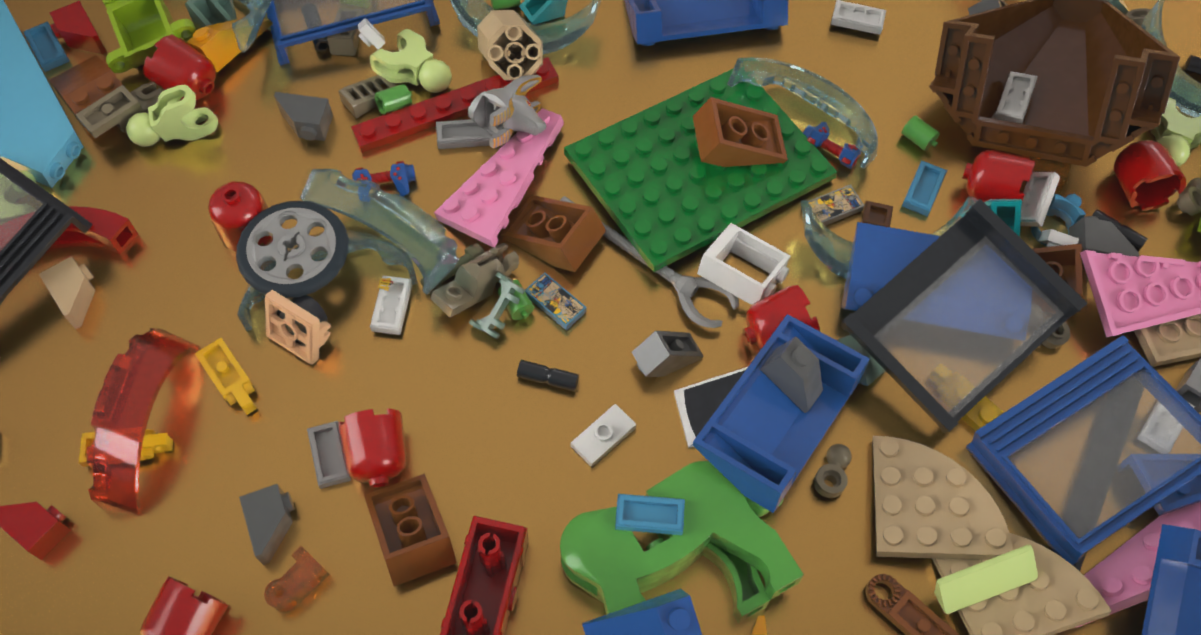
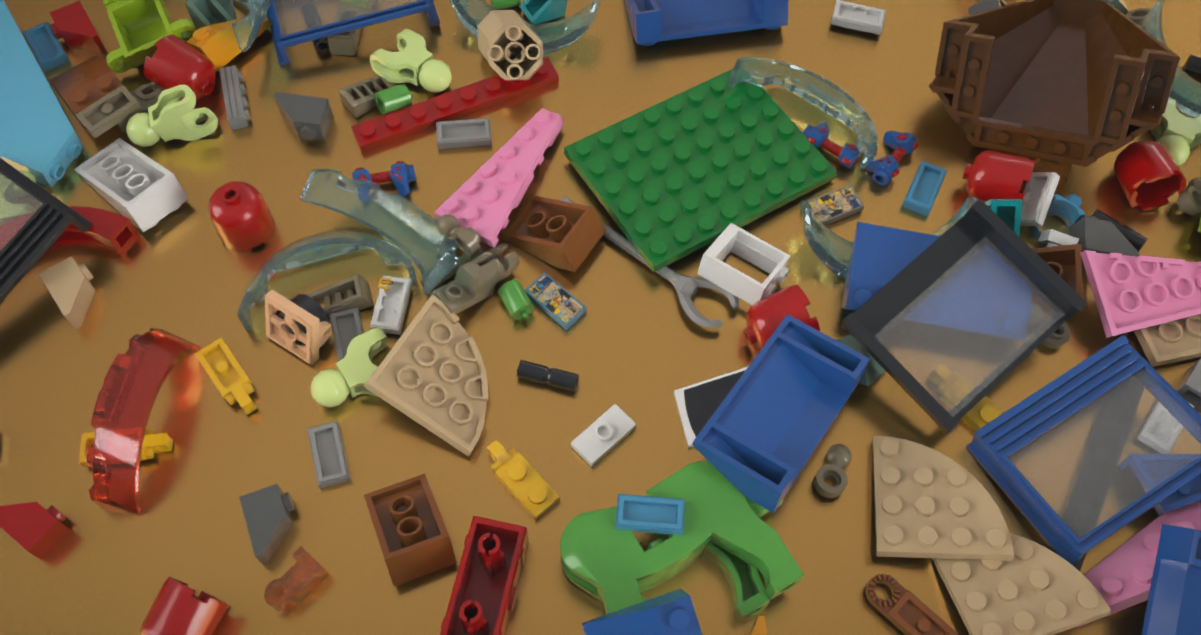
wedge [236,201,349,298] -> none
red cylinder [338,408,406,488] -> none
white plate [358,18,386,50] -> none
light grey piece [468,75,546,149] -> none
sand green piece [469,272,526,339] -> none
dark grey slope [632,331,704,377] -> none
dark orange slope [693,97,788,167] -> none
dark grey slope [760,337,823,413] -> none
reddish brown tile [861,201,893,227] -> none
bright green piece [901,115,940,151] -> none
yellowish green slope [934,545,1038,614] -> none
white plate [995,71,1038,124] -> none
none -> white slope [74,138,189,232]
none -> light grey piece [219,65,250,130]
none -> dark tan slope [307,273,373,318]
none -> yellowish green piece [310,328,387,408]
none -> light grey tile [329,307,364,362]
none -> tan plate [364,294,488,456]
none -> dark tan plate [437,214,481,256]
none -> yellow hinge [487,440,560,520]
none -> blue piece [864,131,918,186]

